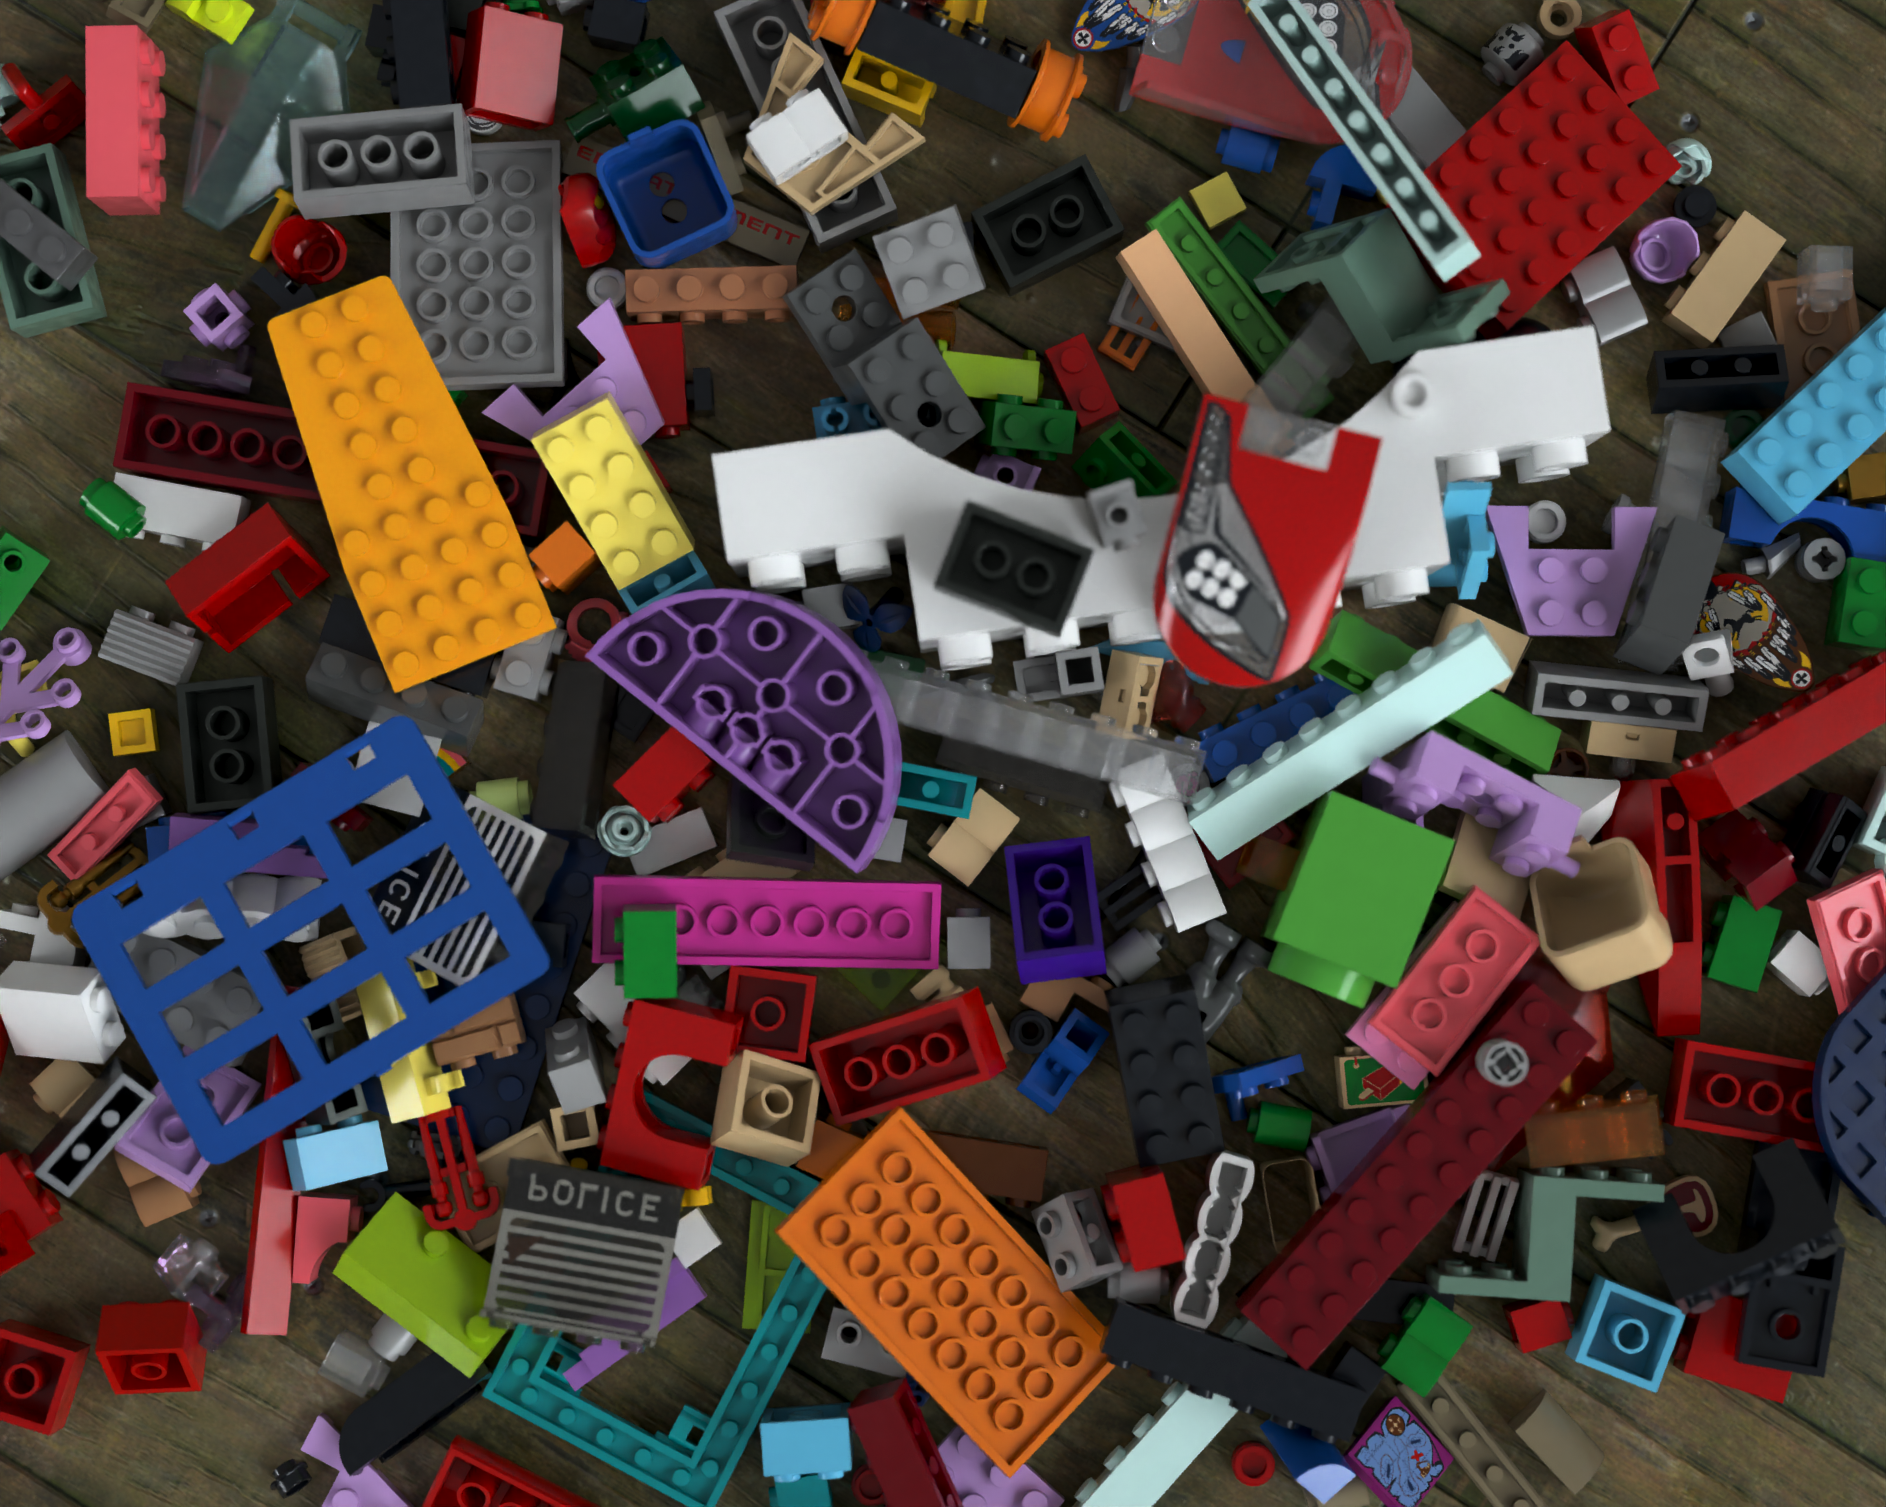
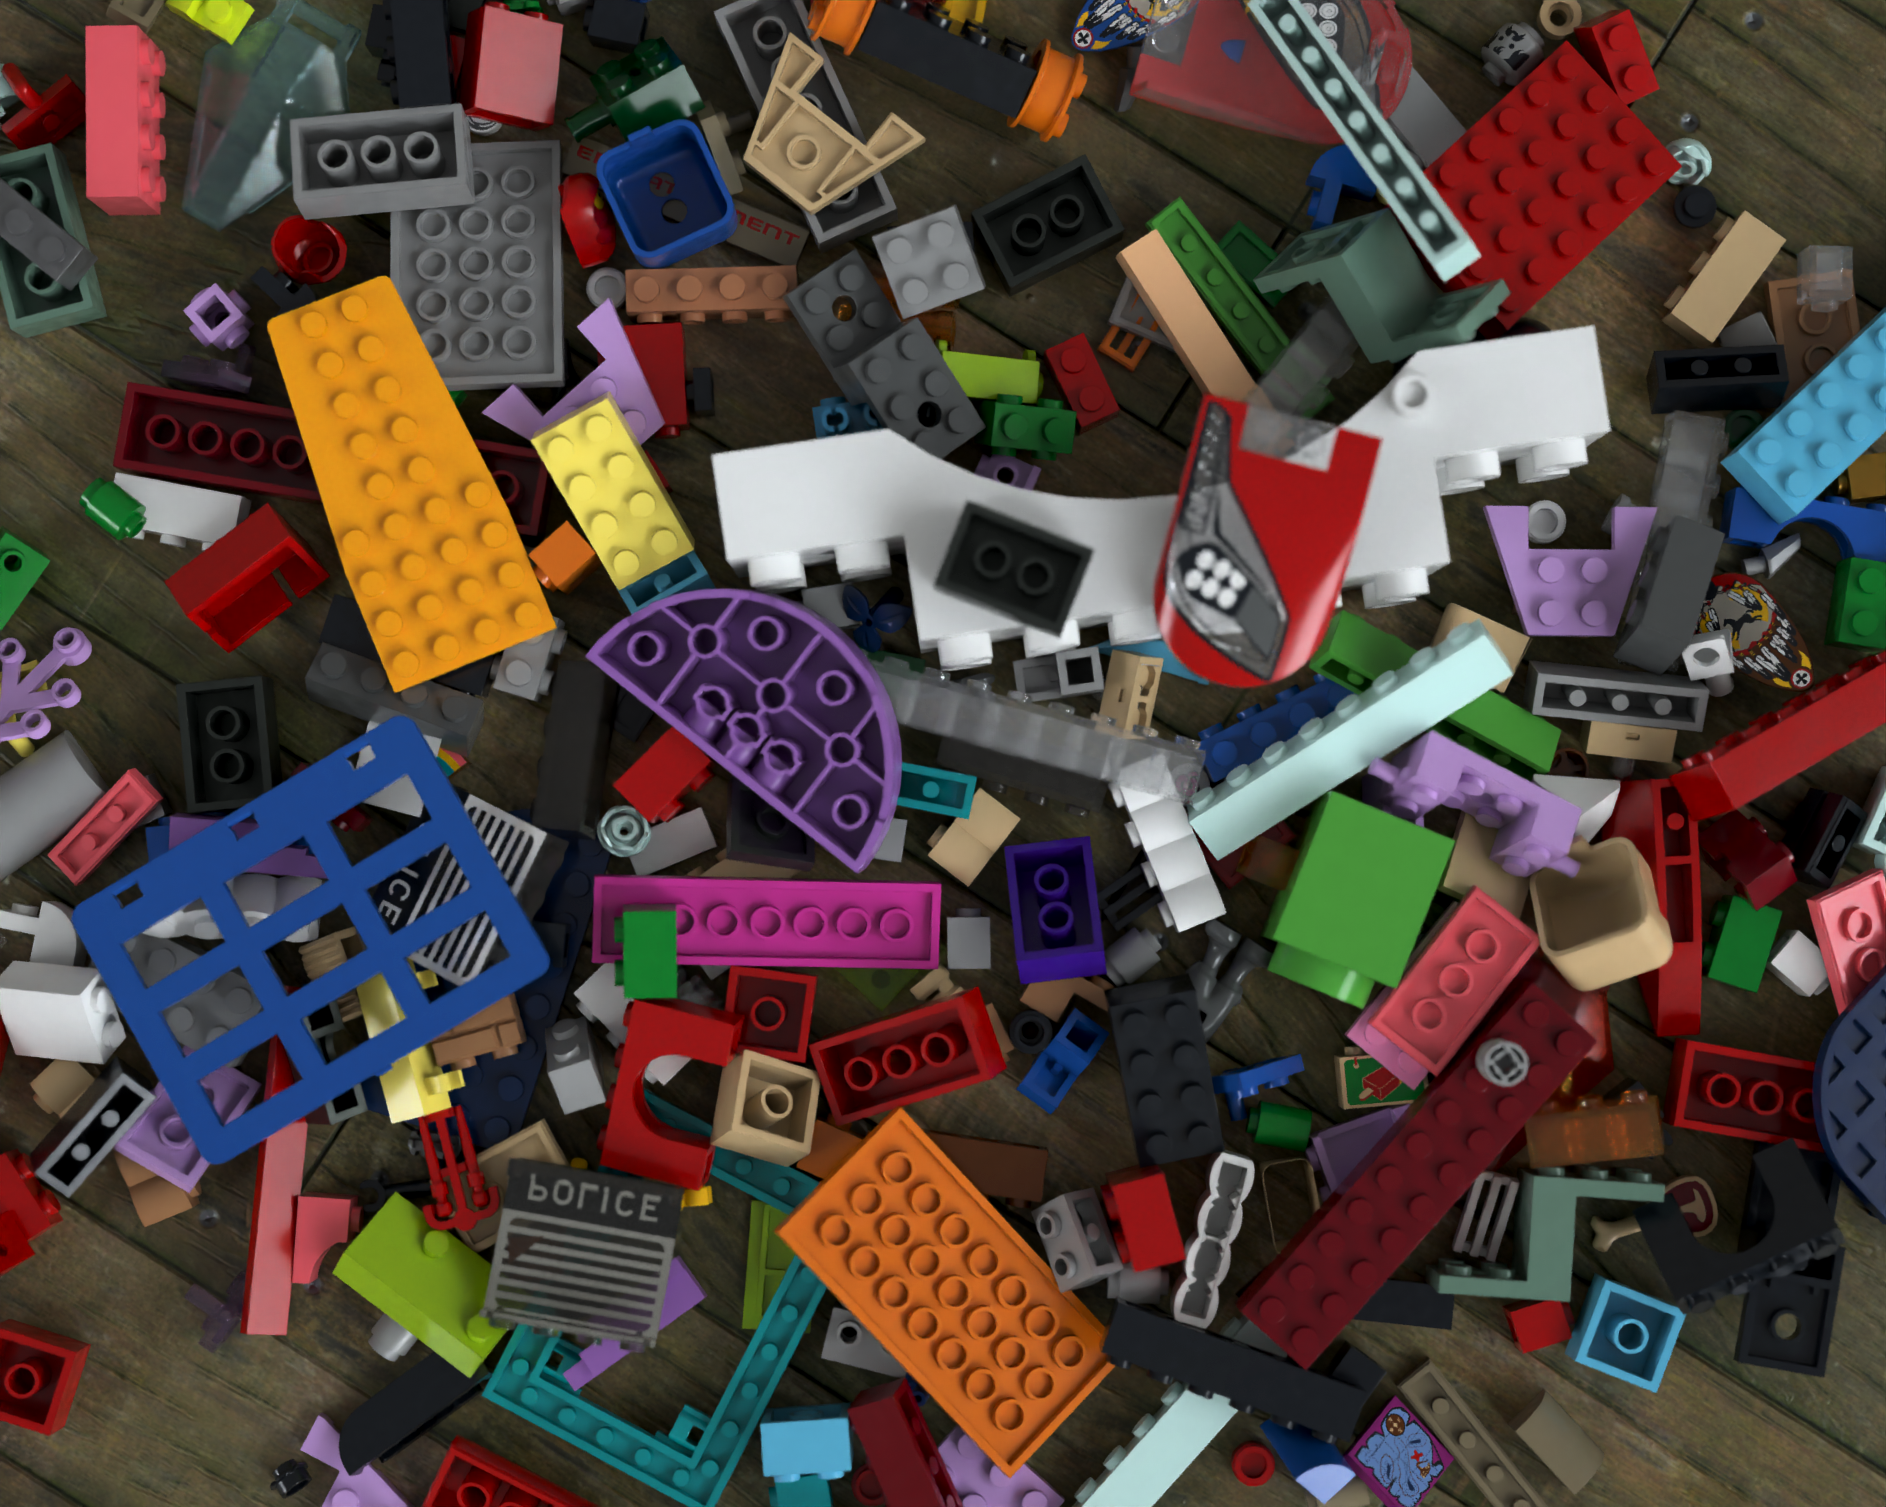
pearl gold piece [37,842,149,948] -> none
red brick [95,1299,208,1395] -> none
light grey brick [98,605,204,686] -> none
yellow plate [108,708,160,757] -> none
clear brick [153,1233,230,1310] -> none
yellow piece [249,188,299,264] -> none
medium azure brick [282,1114,388,1191] -> none
clear brick [317,1329,391,1398] -> none
yellowish green brick [469,777,534,823] -> none
tan brick [550,1104,603,1152] -> none
coral piece [565,598,629,664] -> none
white tile [674,1207,723,1269] -> none
white brick [746,88,848,186] -> none
yellow brick [841,47,937,128] -> none
green brick [1071,421,1178,498] -> none
light grey brick [1086,478,1147,552] -> none
clear red animal [1150,659,1208,734] -> none
light yellow tile [1188,171,1247,231] -> none
blue brick [1215,125,1280,174] -> none
green brick [1376,1292,1473,1398] -> none
medium azure bracket [1427,480,1495,599] -> none
light grey brick [1559,246,1648,347] -> none
lavender hair [1629,216,1700,285] -> none
red brick [1671,1294,1797,1404] -> none
light grey wheel [1794,538,1846,583] -> none

